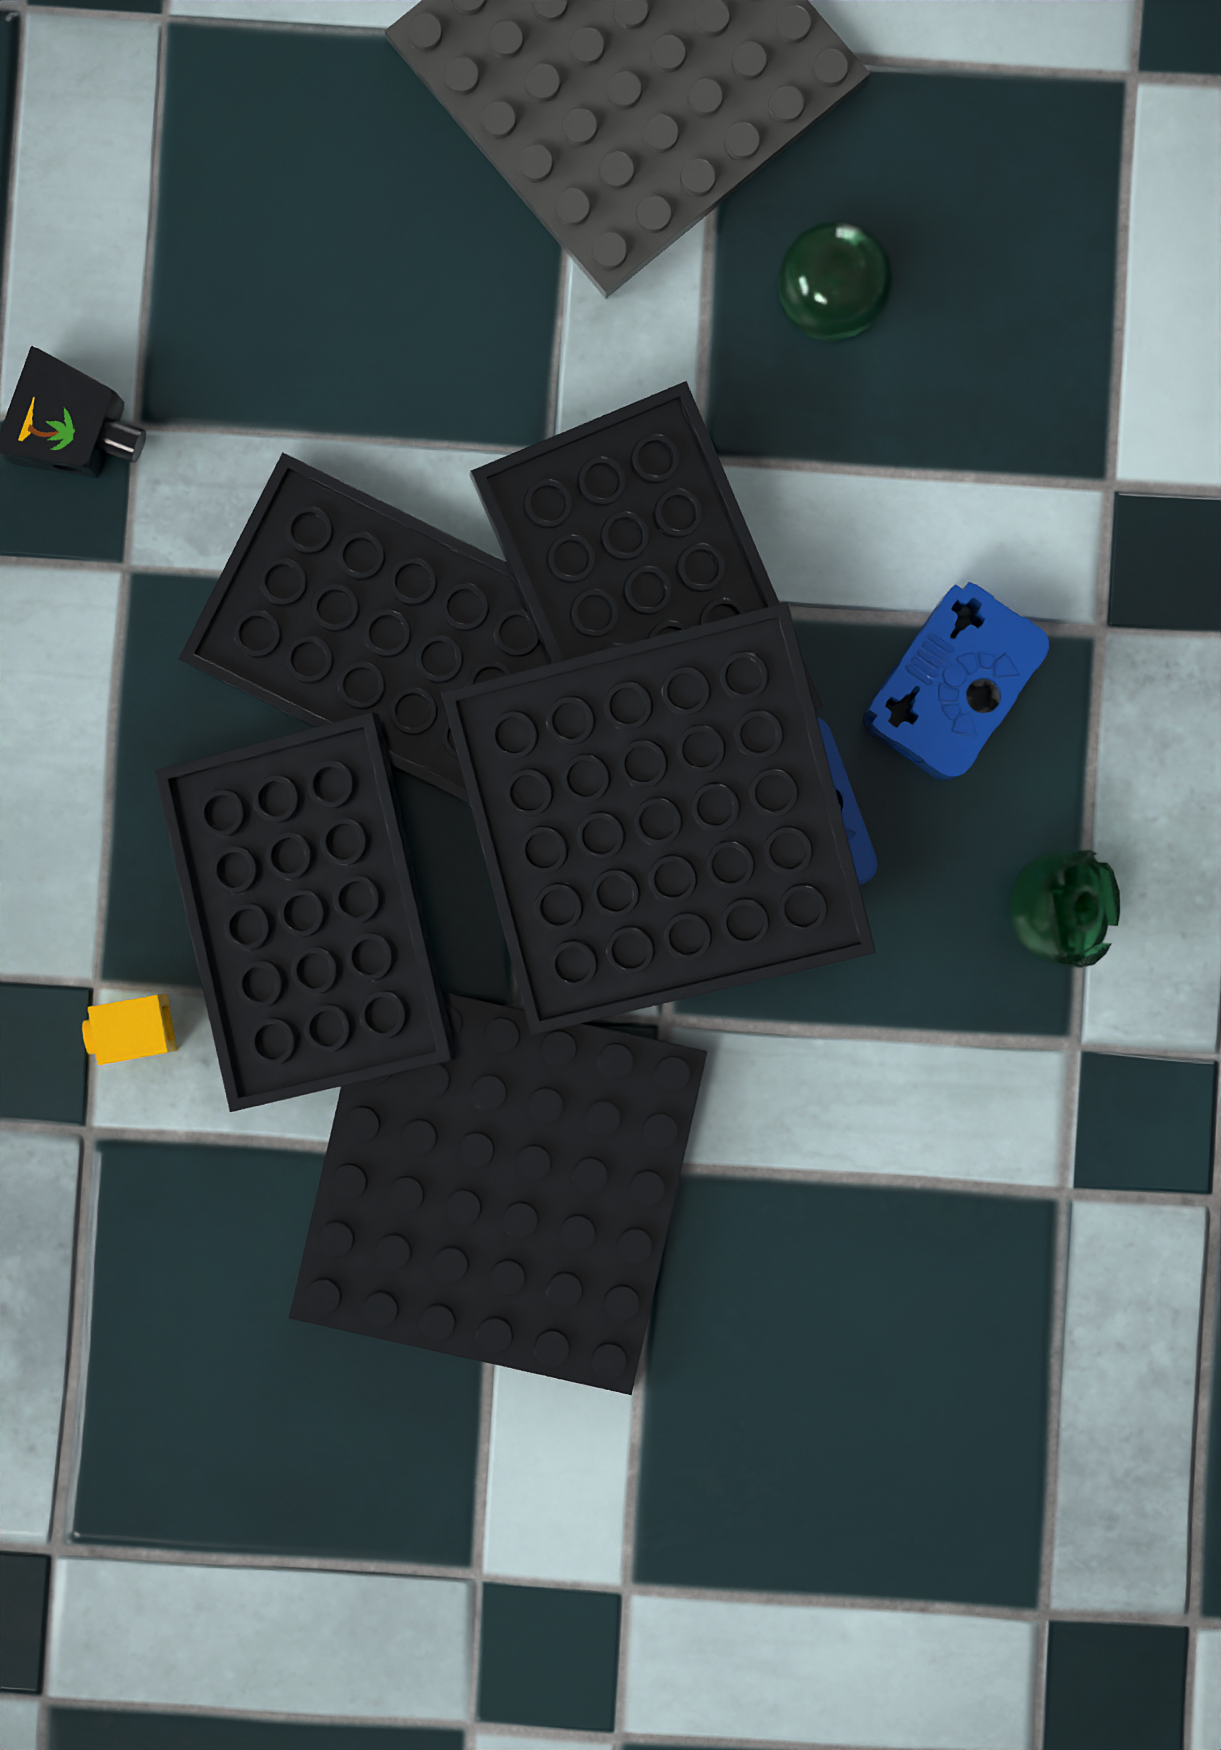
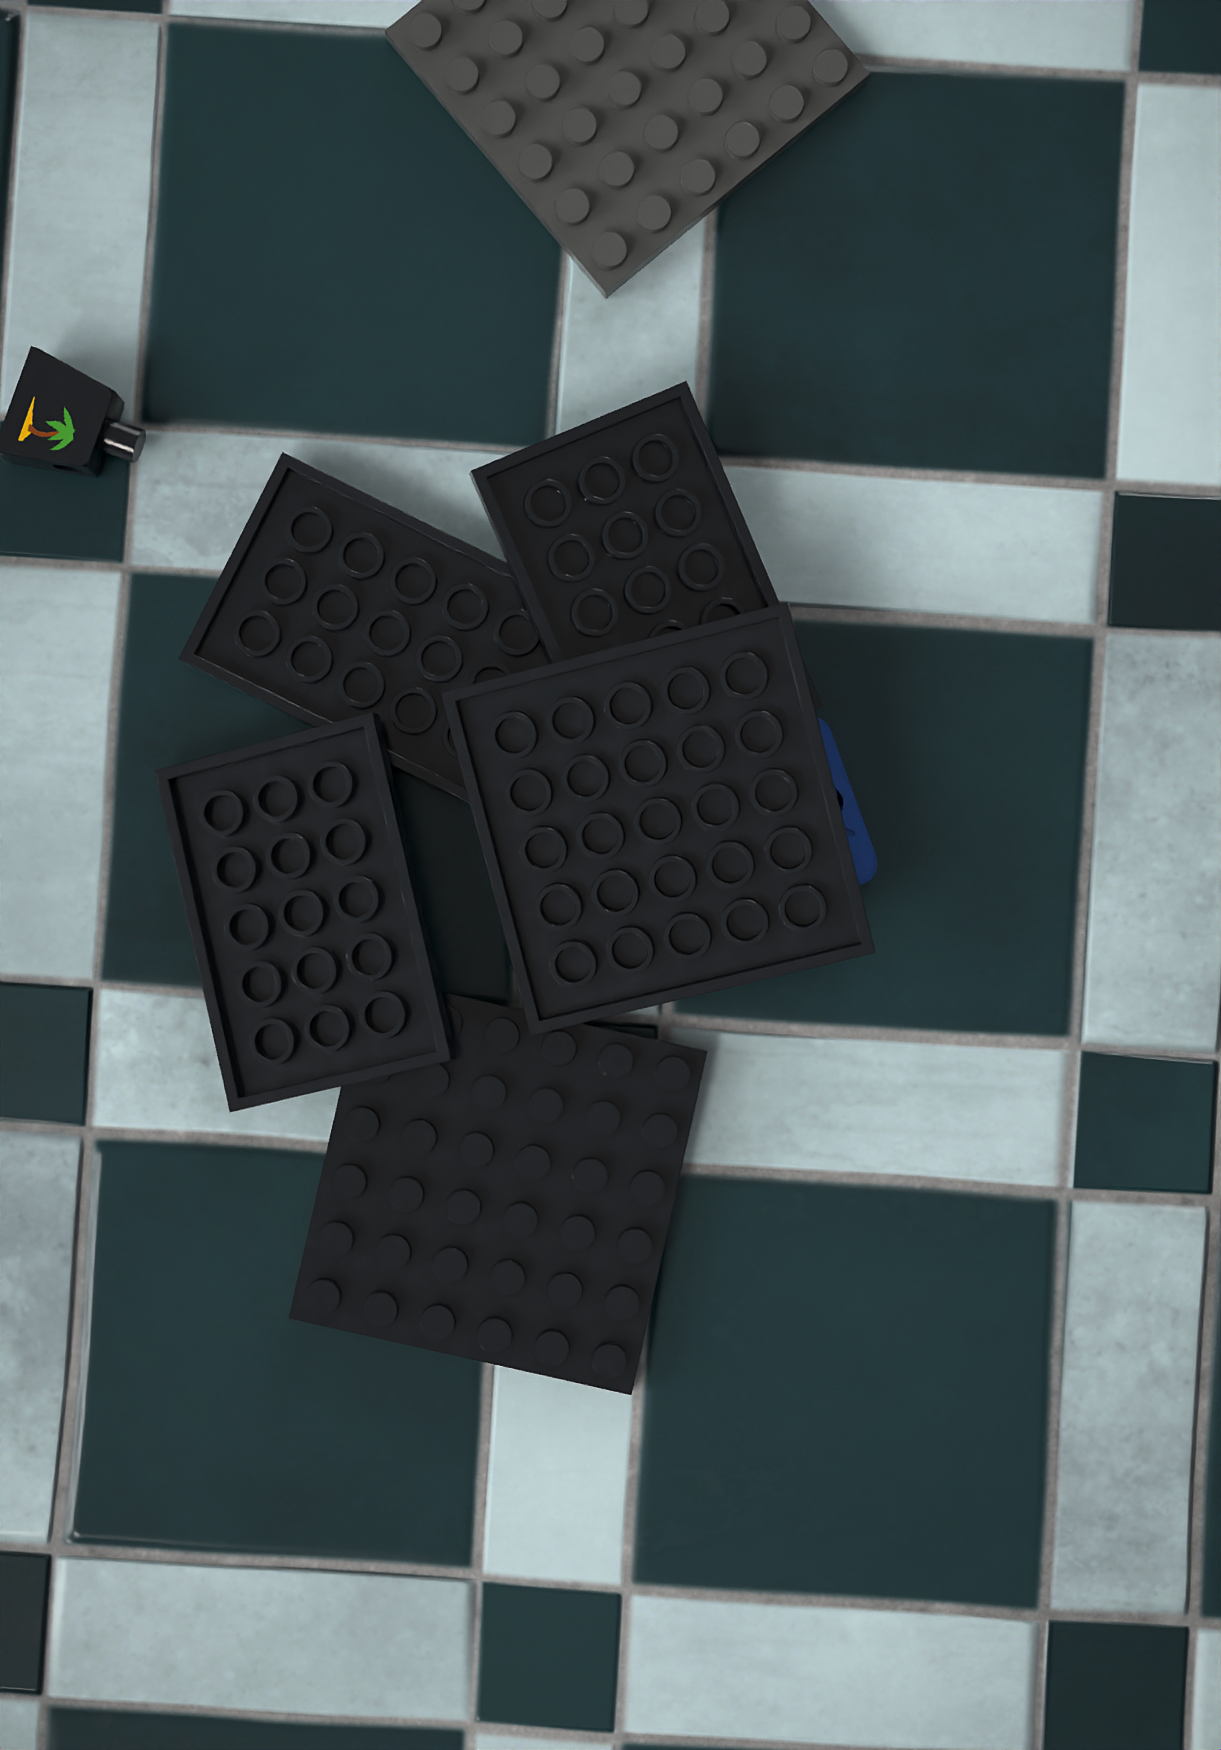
yellow brick [82,994,178,1065] -> none
clear green cylinder [776,220,893,342] -> none
blue axle [863,582,1049,781] -> none
clear green cylinder [1008,849,1120,968] -> none

